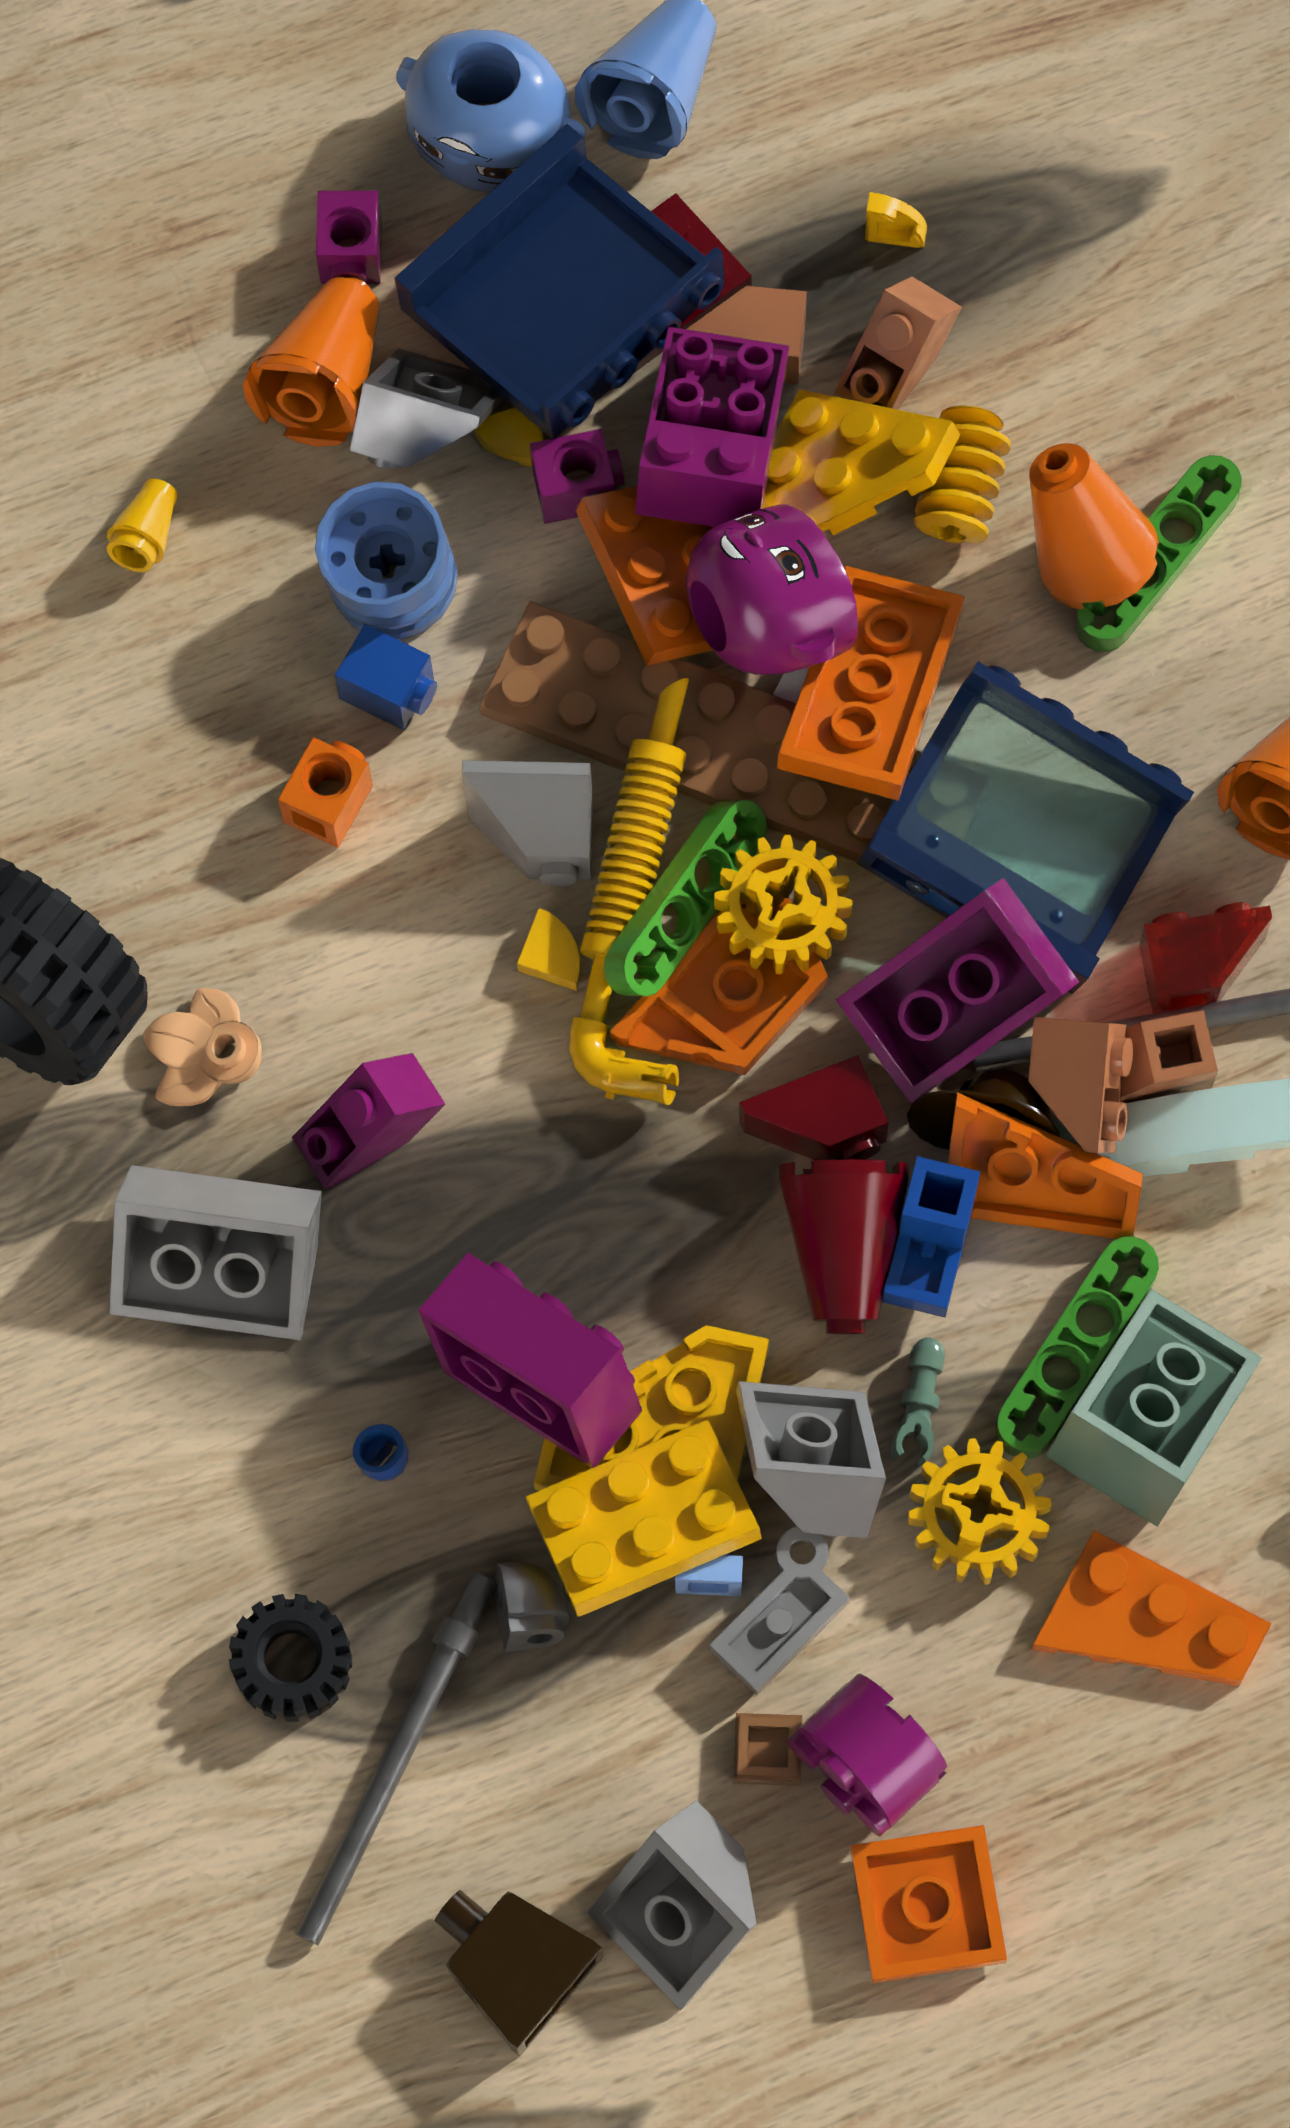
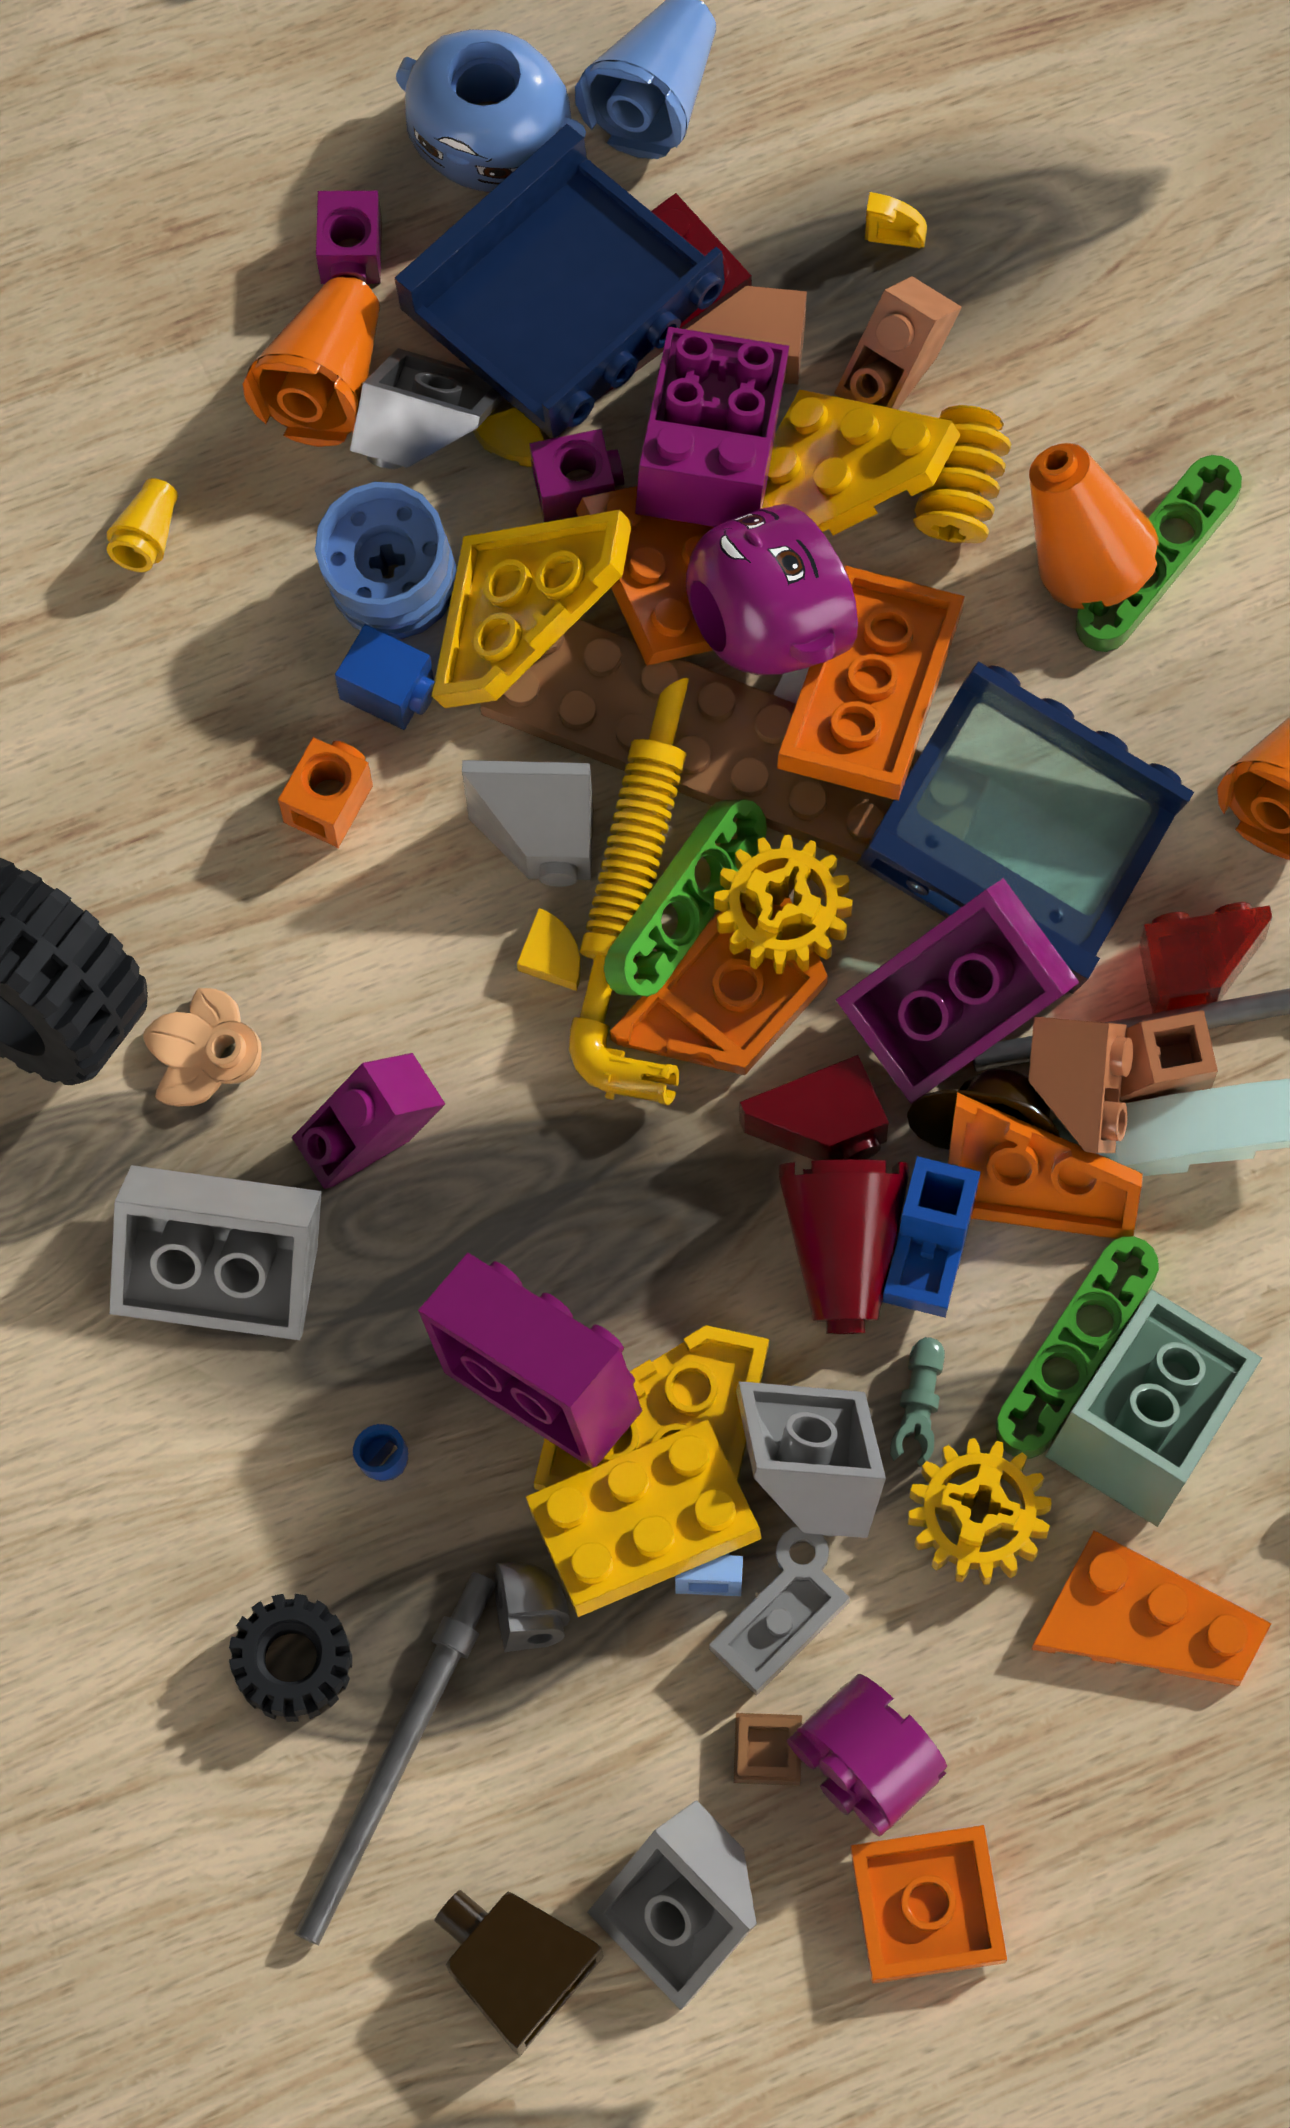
none -> yellow plate [432,510,632,708]

